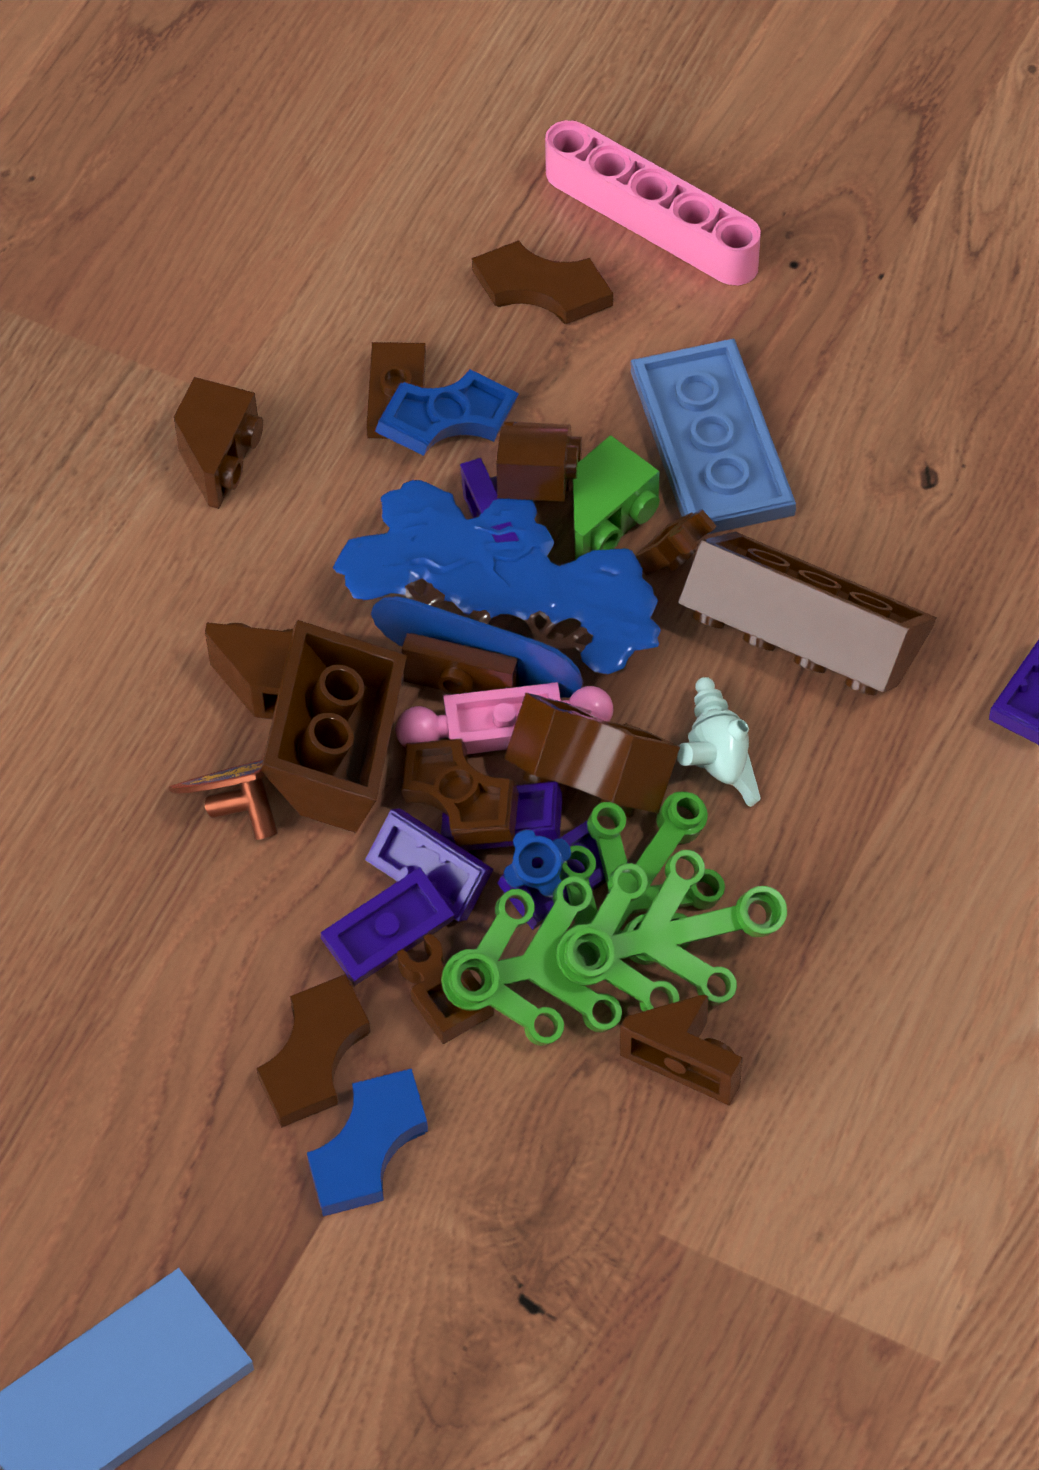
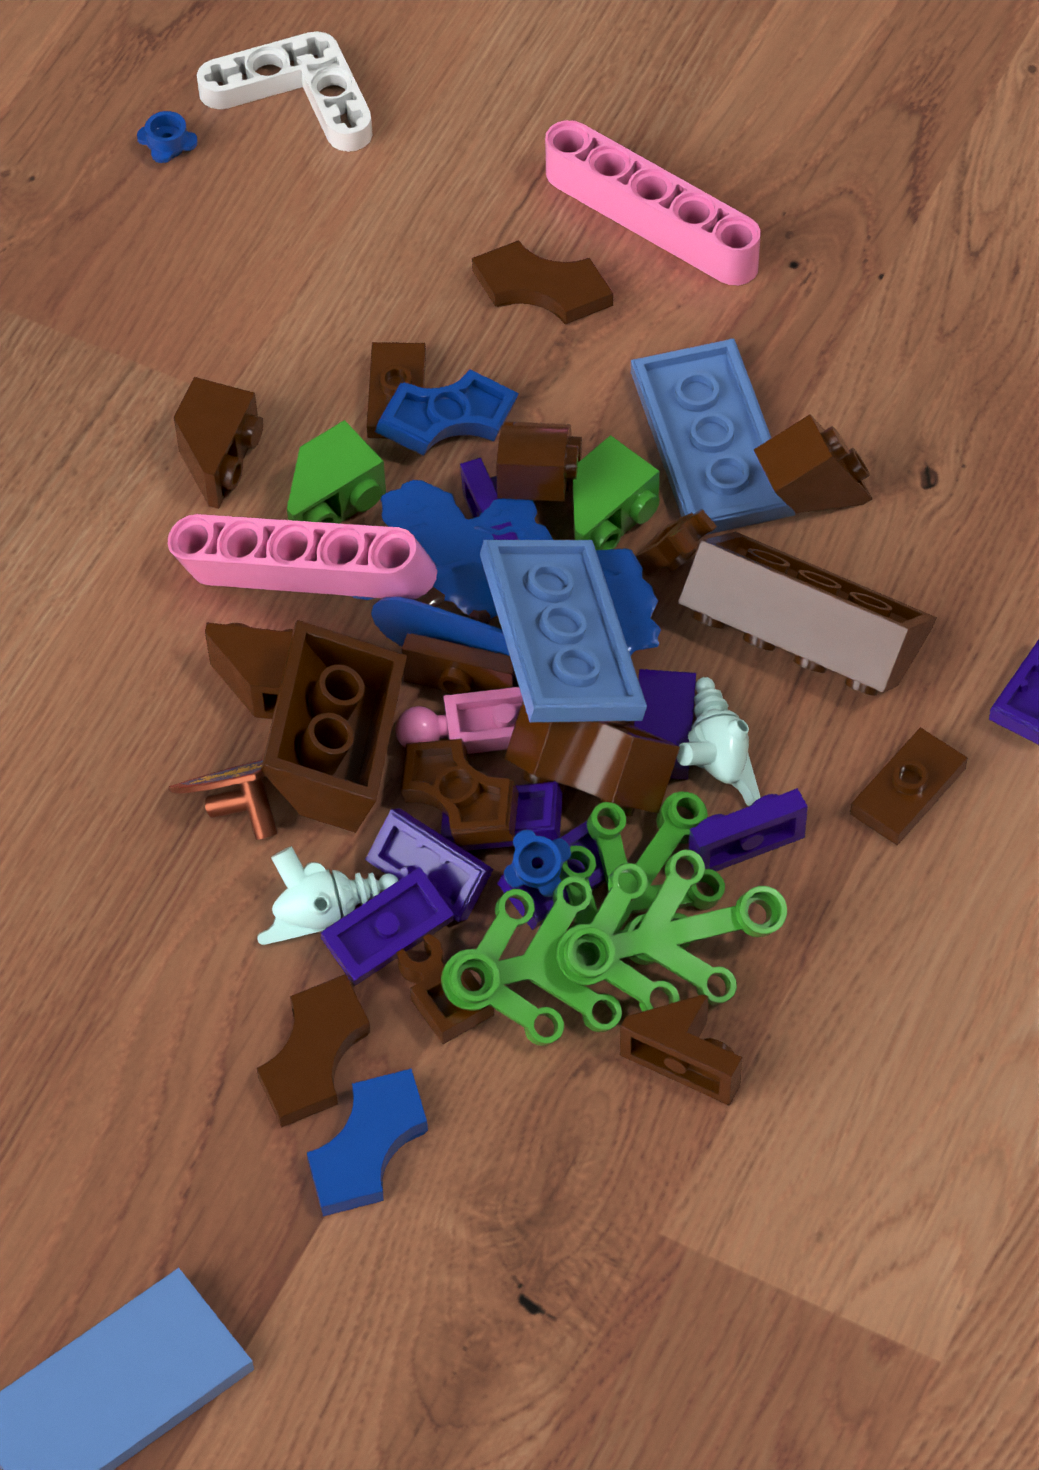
none -> blue plate [137,111,198,163]
none -> bright pink beam [167,514,437,599]
none -> white beam [197,31,373,152]
none -> light aqua piece [257,846,398,945]
none -> bright green slope [287,420,386,524]
none -> medium blue tile [480,540,647,722]
none -> dark purple tile [634,669,696,780]
none -> dark purple plate [689,788,808,871]
none -> reddish brown slope [754,414,872,513]
none -> reddish brown plate [850,727,968,846]

